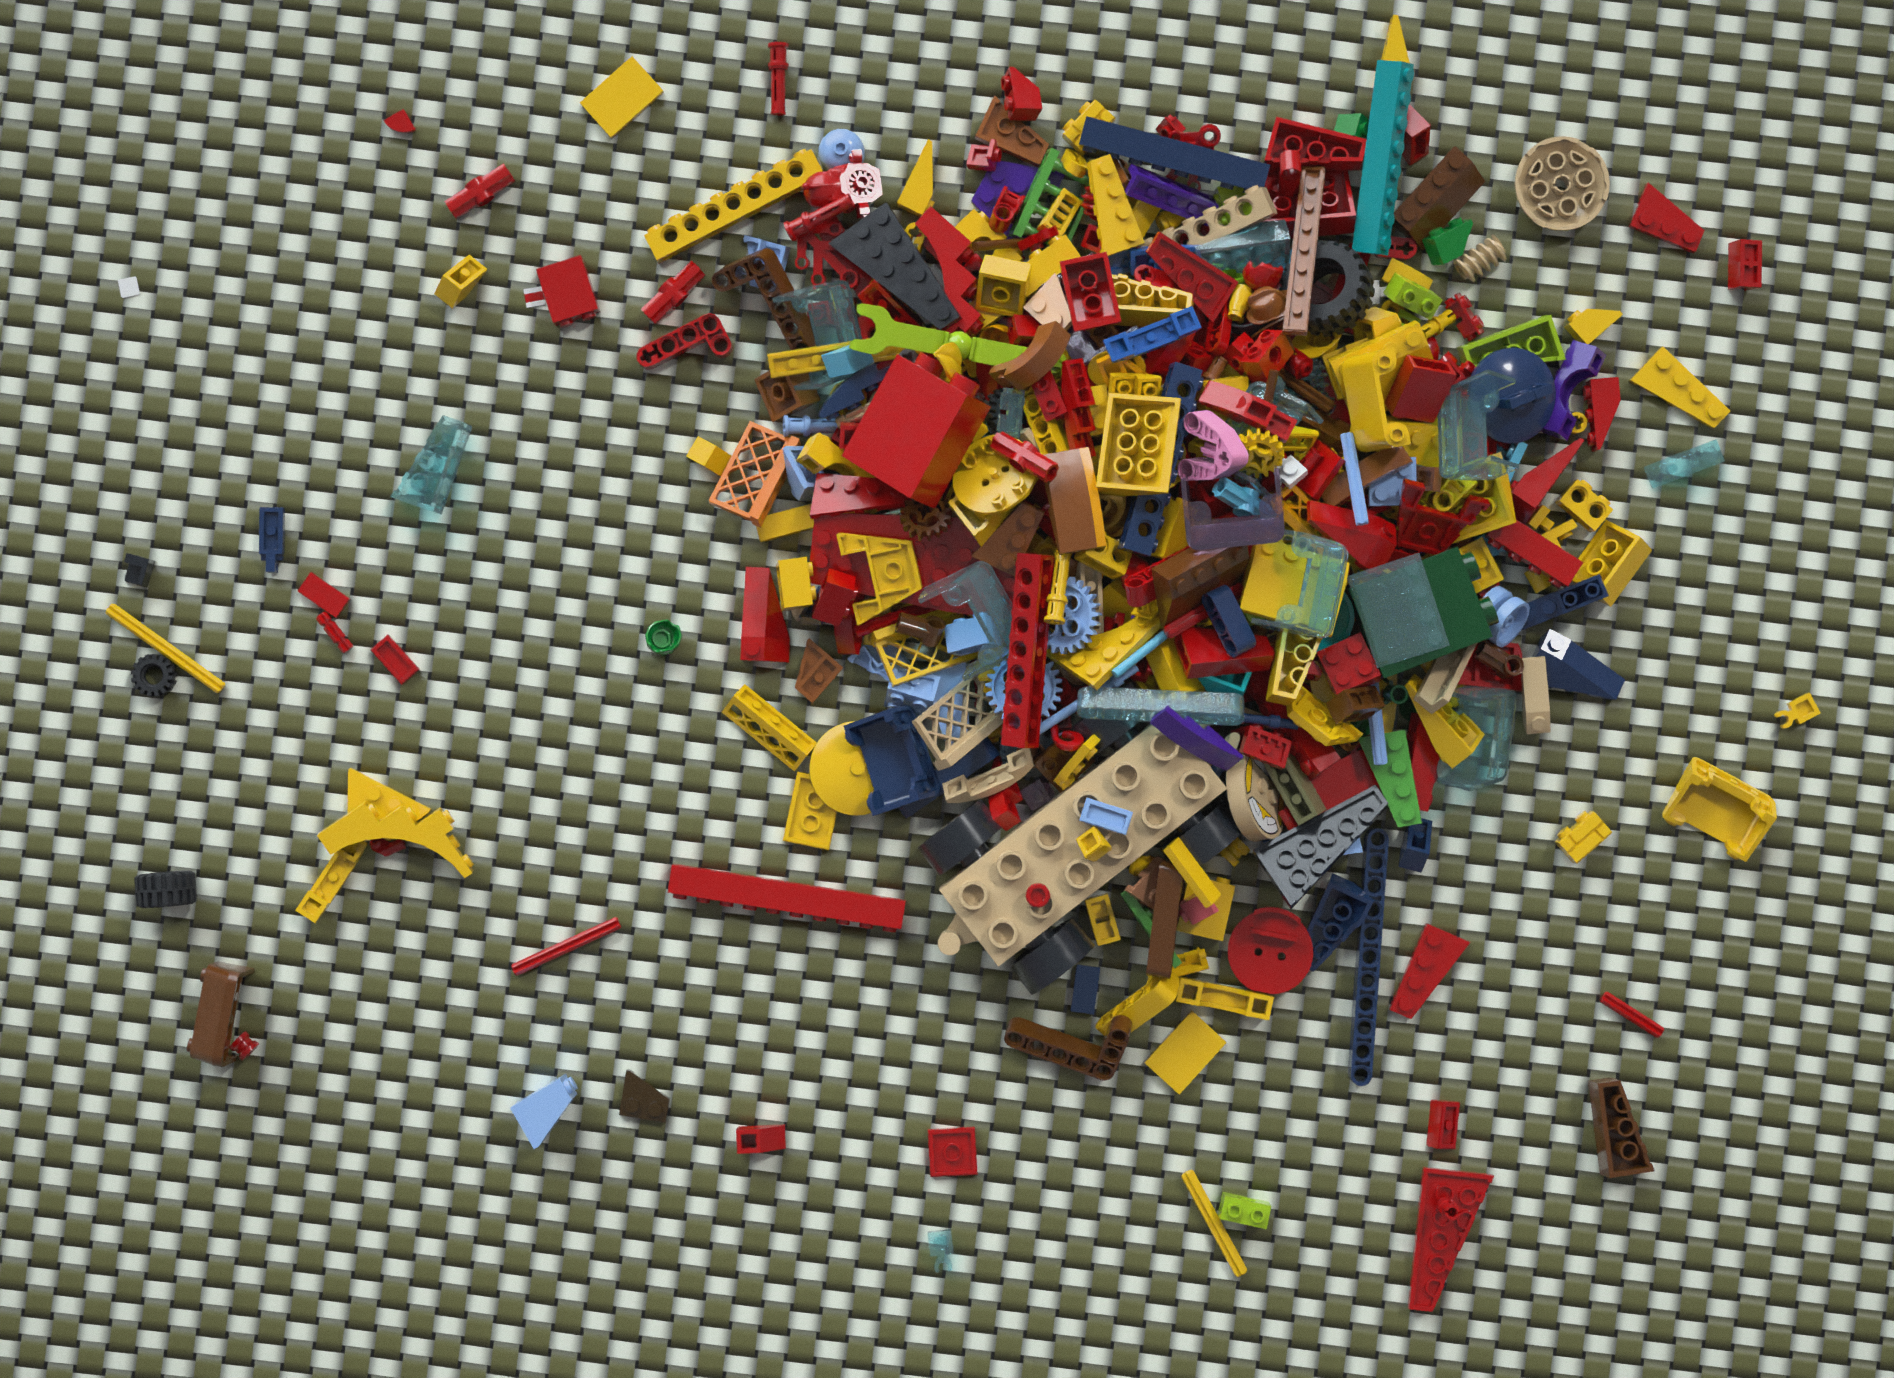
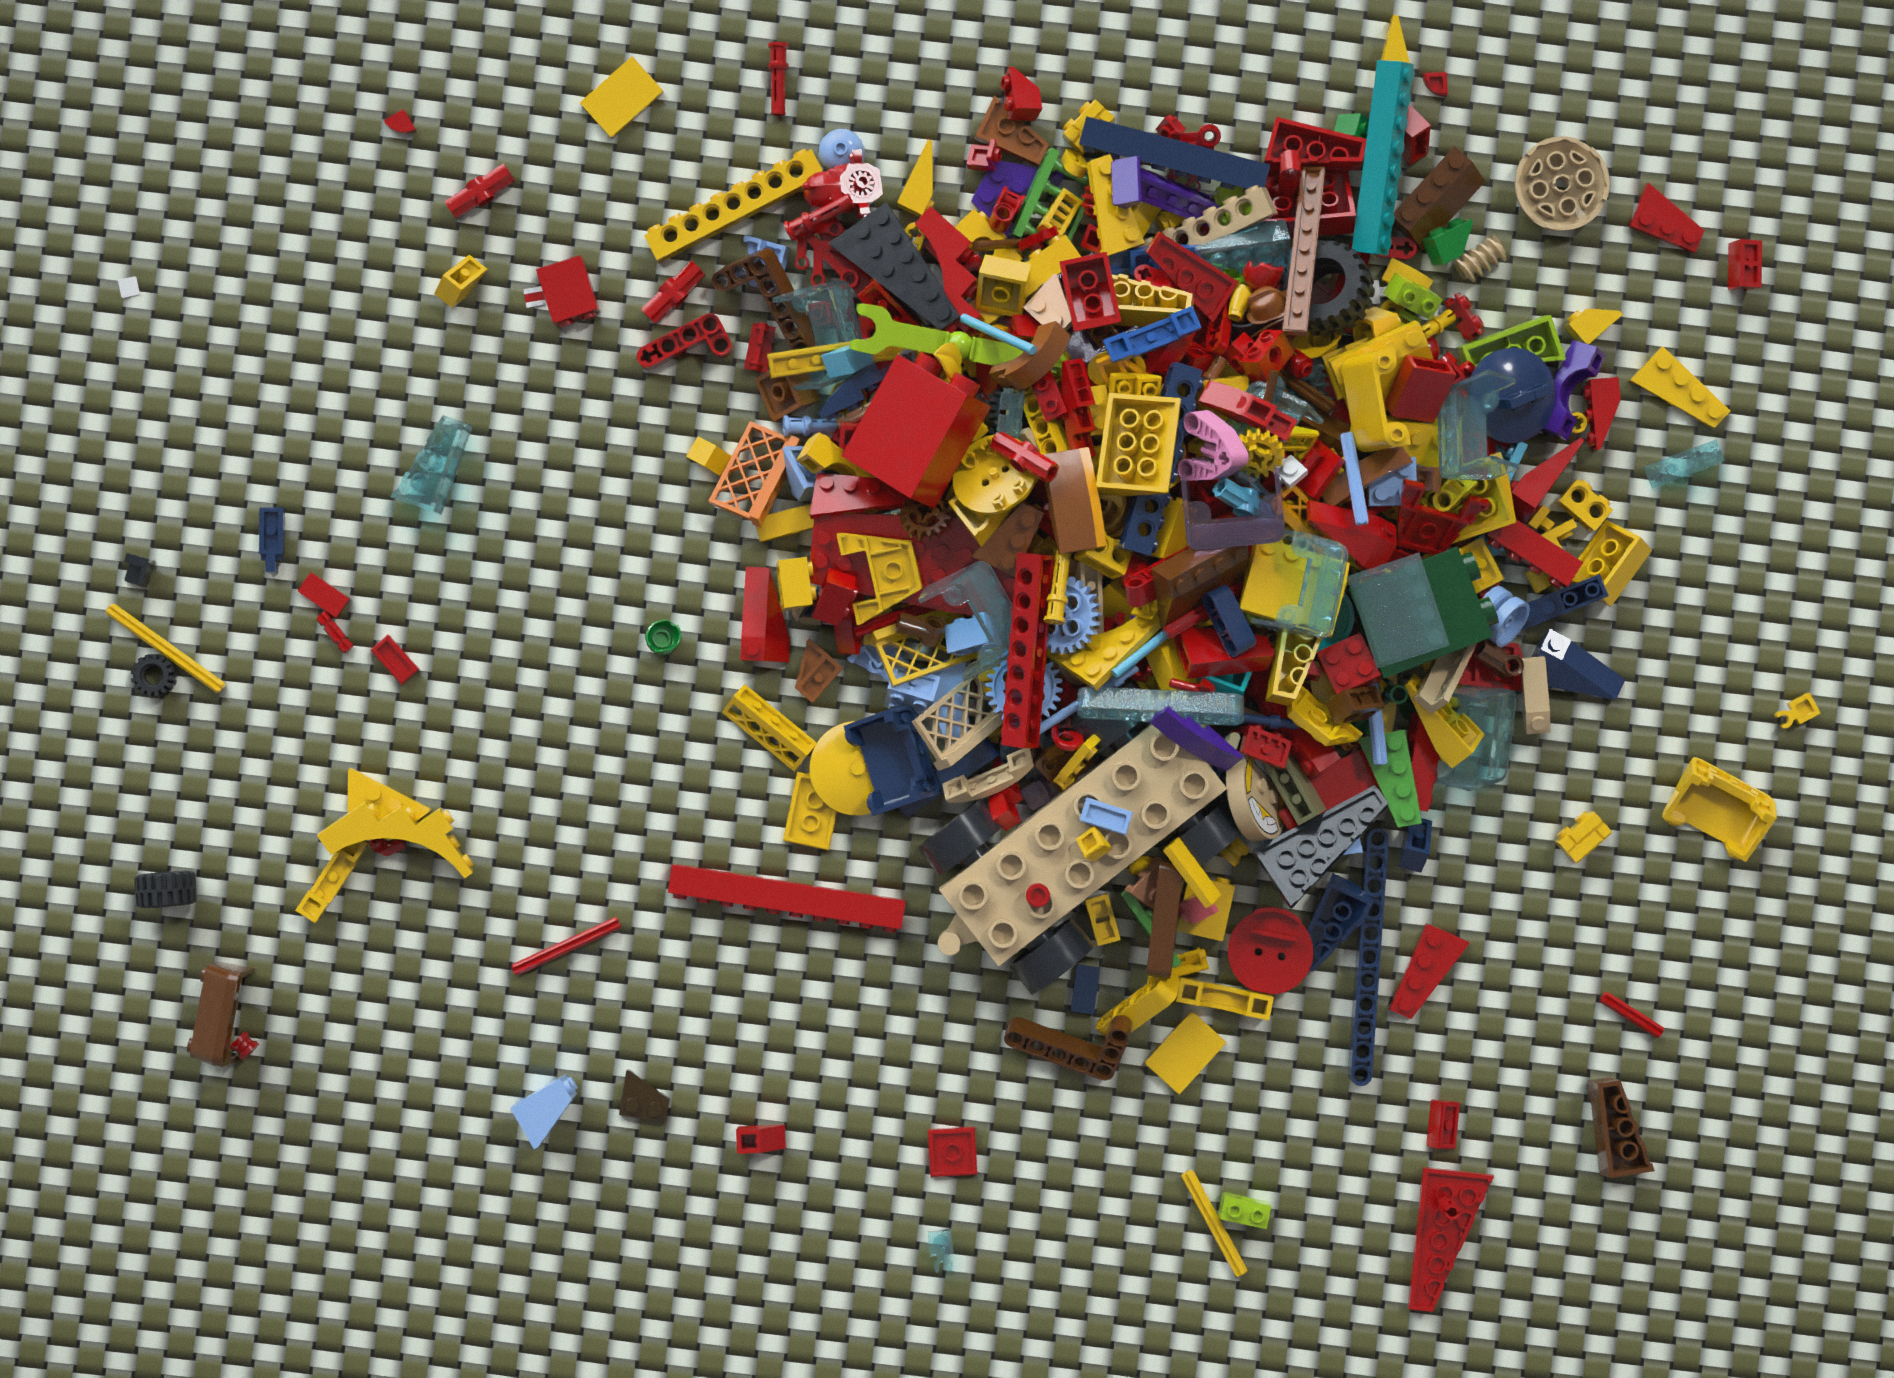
none -> red hinge [744,322,776,373]
none -> medium azure bar [960,314,1037,355]
none -> slope [1111,156,1141,209]
none -> red bar [1169,678,1215,701]
none -> red tile [1422,72,1448,97]

